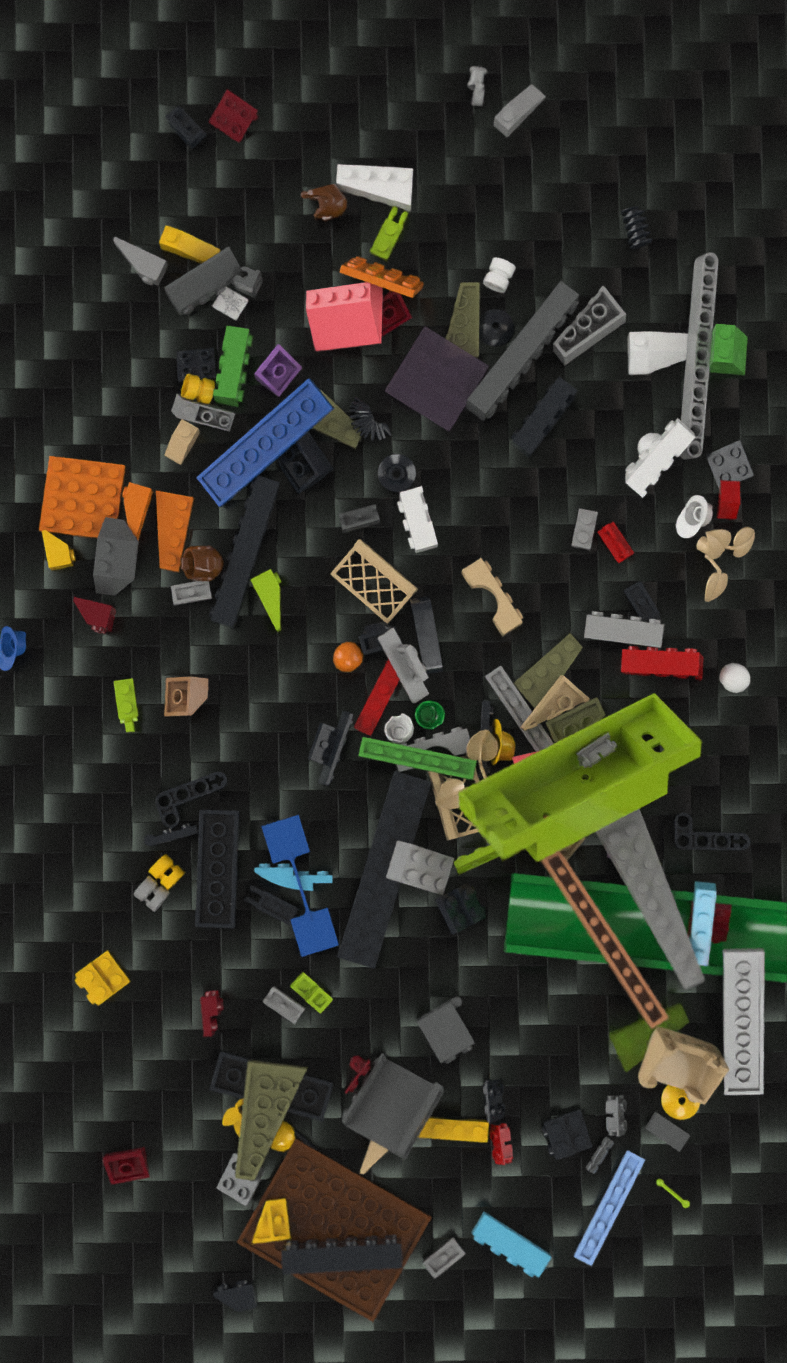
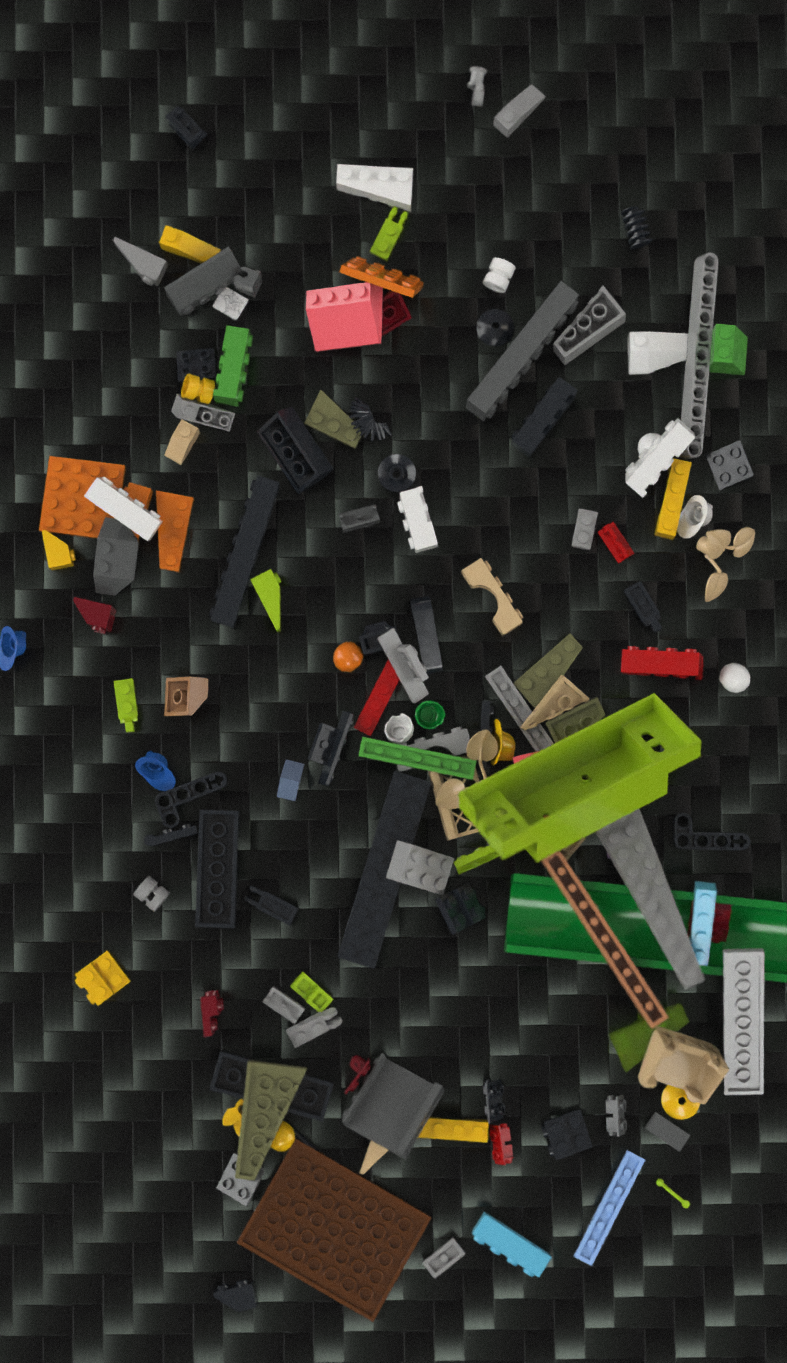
dark red slope [103,1147,150,1185] -> none
yellow wheel [148,854,185,890] -> none
light grey plate [171,581,212,605] -> none
reddish brown helmet [180,545,223,581] -> none
blue plate [196,378,334,507] -> none
dark red hinge [209,89,258,143] -> none
yellow wing [252,1198,291,1244] -> none
medium lavender slope [254,344,302,397] -> none
medium azure slope [254,864,333,891] -> none
blue hinge [261,815,339,957] -> none
black brick [281,1234,402,1275] -> none
reddish brown helmet [301,184,347,221] -> none
tan fence [331,539,418,624] -> none
clear purple plate [385,327,489,431] -> none
dark grey container [417,996,475,1064] -> none
olive wing [441,282,480,359] -> none
light grey hinge [577,733,617,768] -> none
light grey brick [584,611,665,648] -> none
dark grey axle [586,1137,614,1173] -> none
red slope [717,480,740,519] -> none
none -> white wedge [84,476,163,541]
none -> blue piece [135,751,176,791]
none -> sand blue slope [277,760,305,801]
none -> light grey hinge [286,1007,343,1048]
none -> yellow arch [654,458,692,540]

